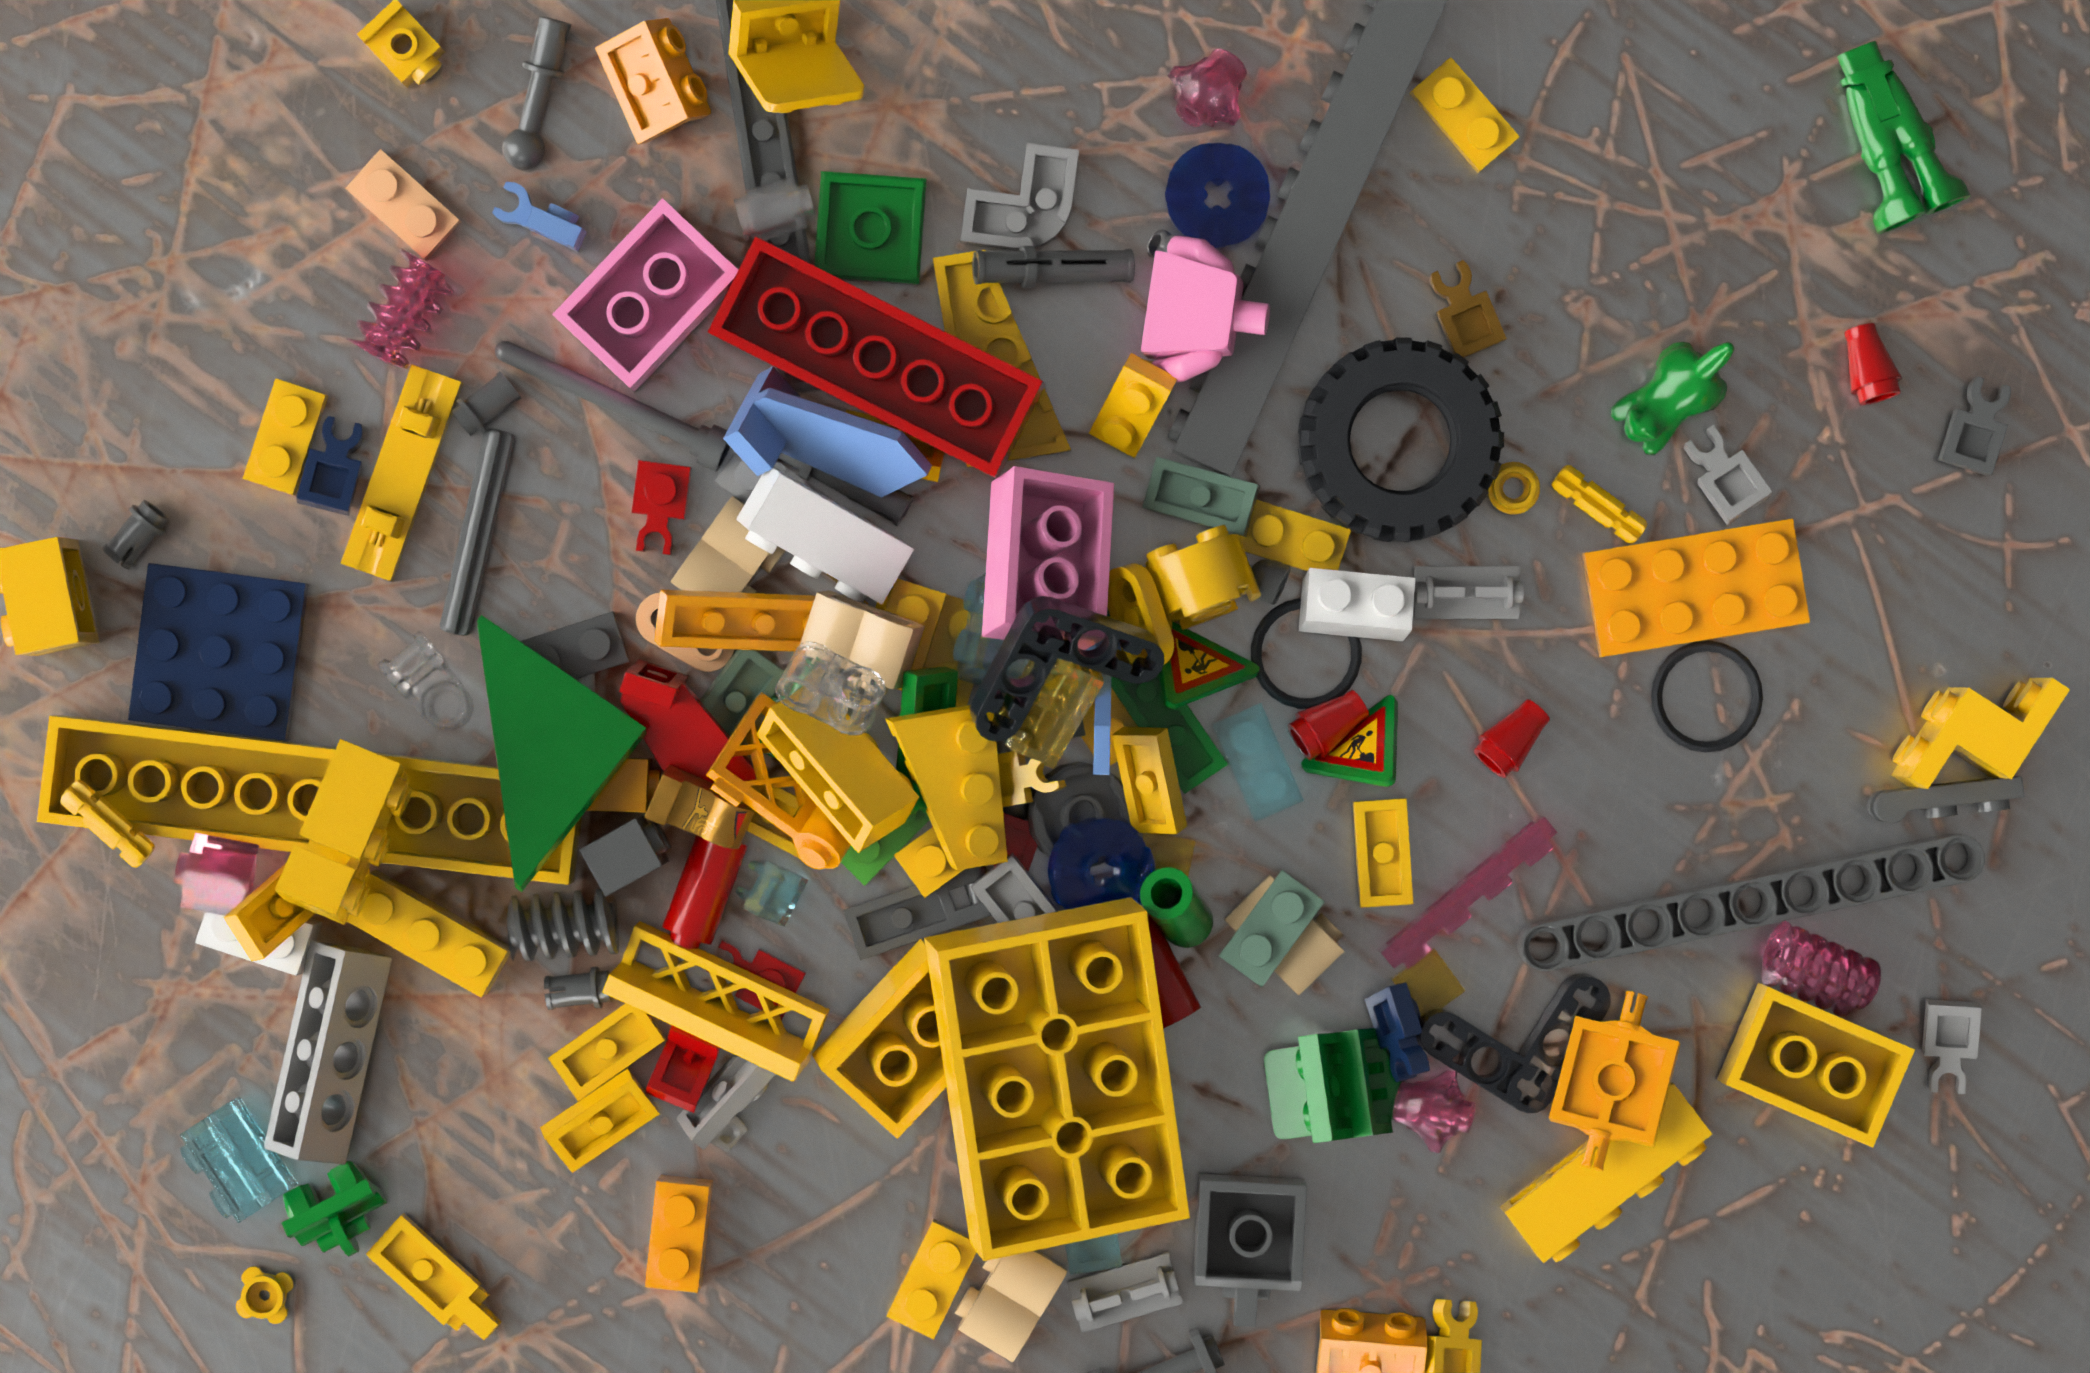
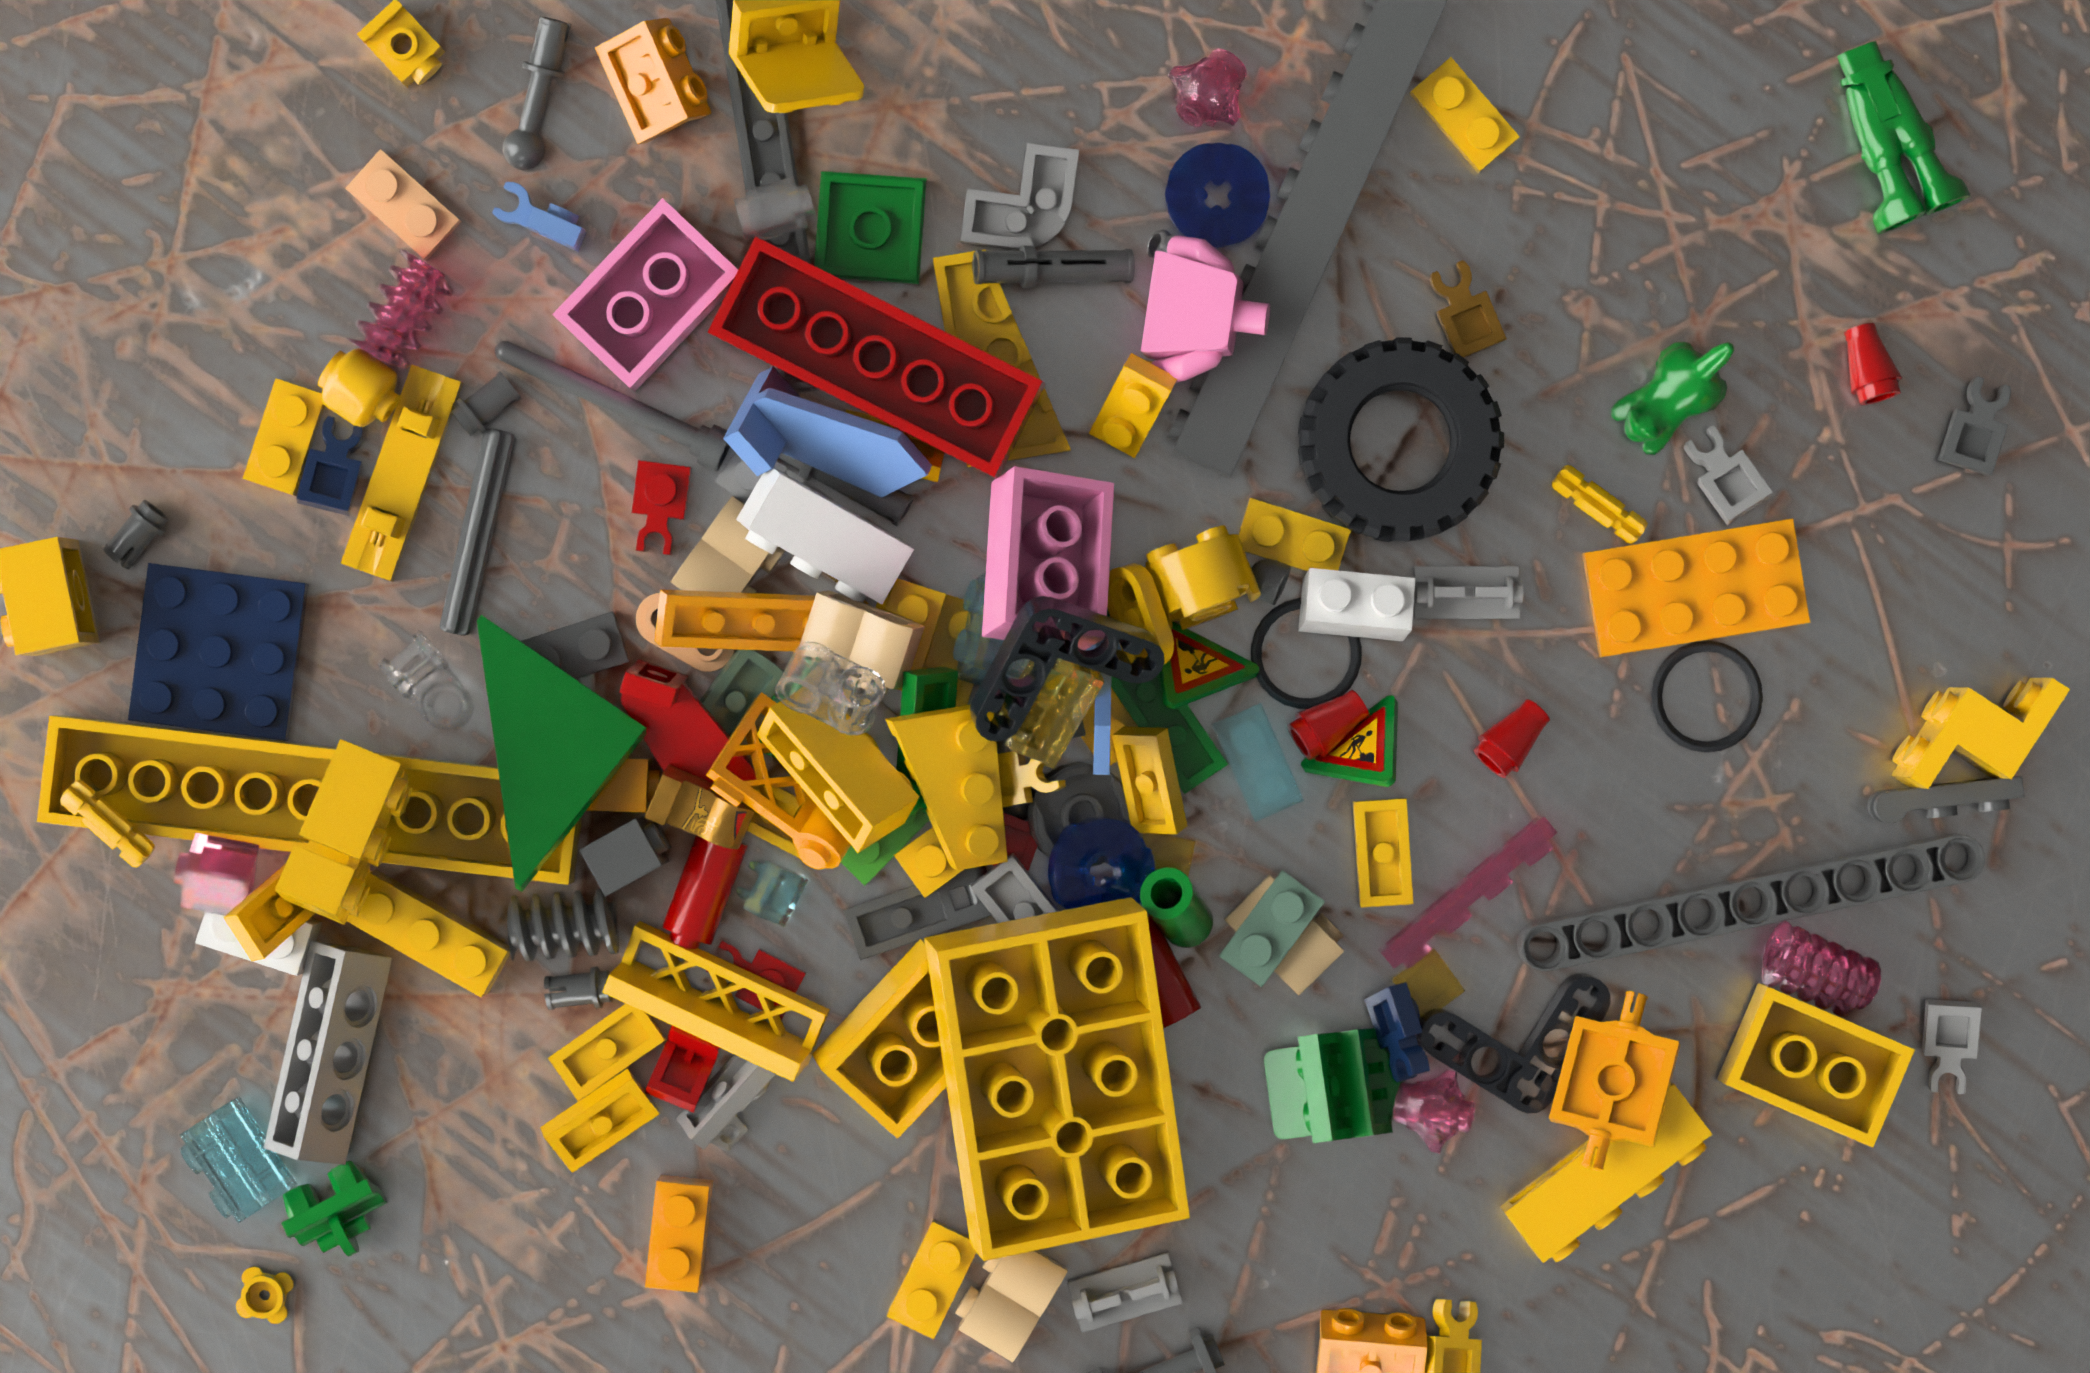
yellow hinge [366,1213,502,1340] -> none
clear light blue tile [1065,1234,1122,1275] -> none
sand green plate [1142,457,1260,537] -> none
dark grey hinge [1193,1173,1307,1327] -> none
yellow plate [1488,462,1540,515] -> none
none -> yellow head [318,348,401,427]

